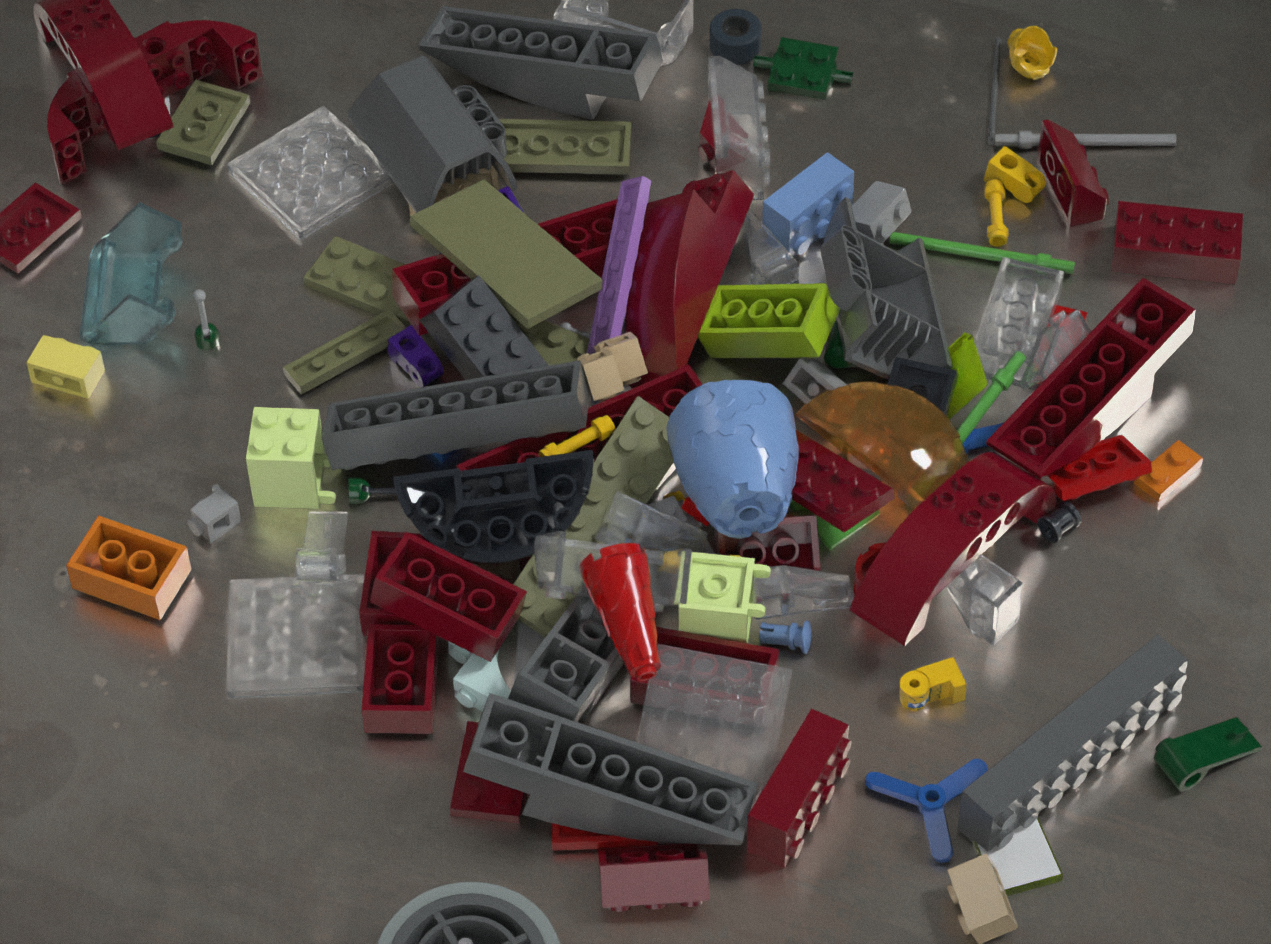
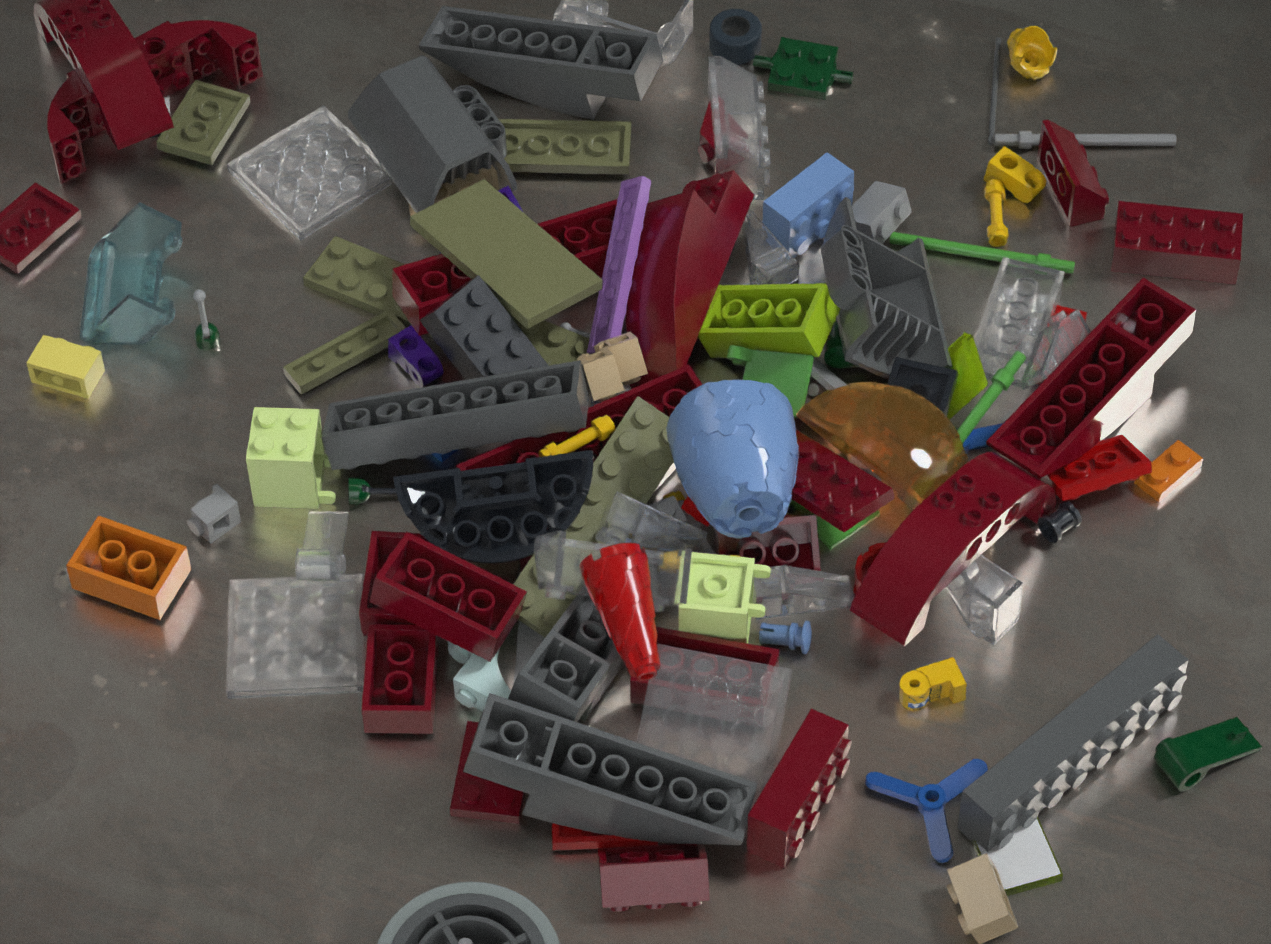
none -> bright green flag [727,345,814,419]

